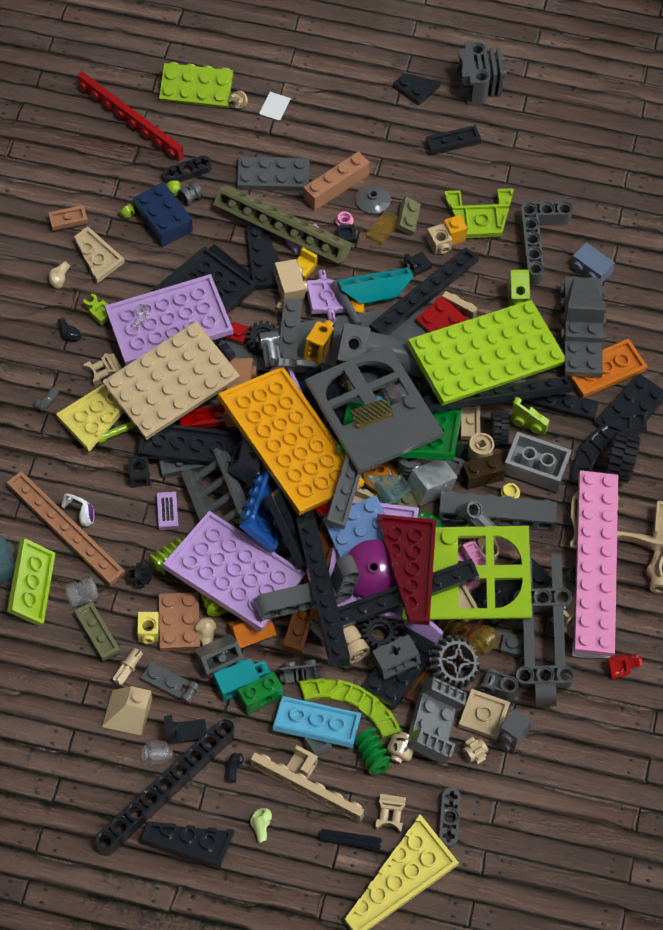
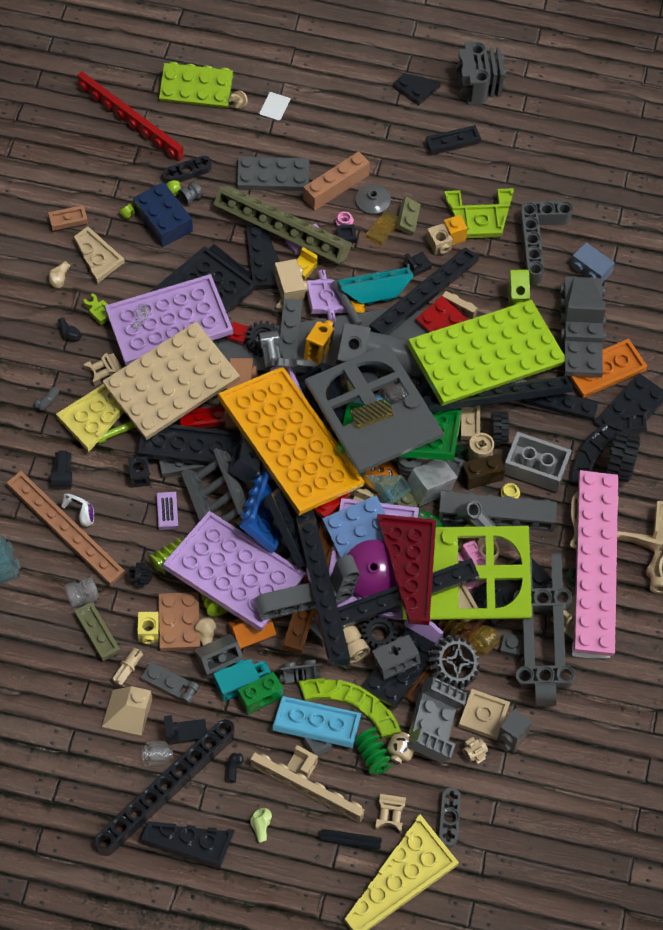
lime plate [7,538,55,626] -> none
black plate [214,339,236,361] -> none
dark grey plate [325,455,361,530] -> none
dark grey piece [478,668,518,701] -> none
lime wing [510,397,550,436] -> none
red plate [606,653,643,679] -> none
none -> black piece [51,450,72,488]

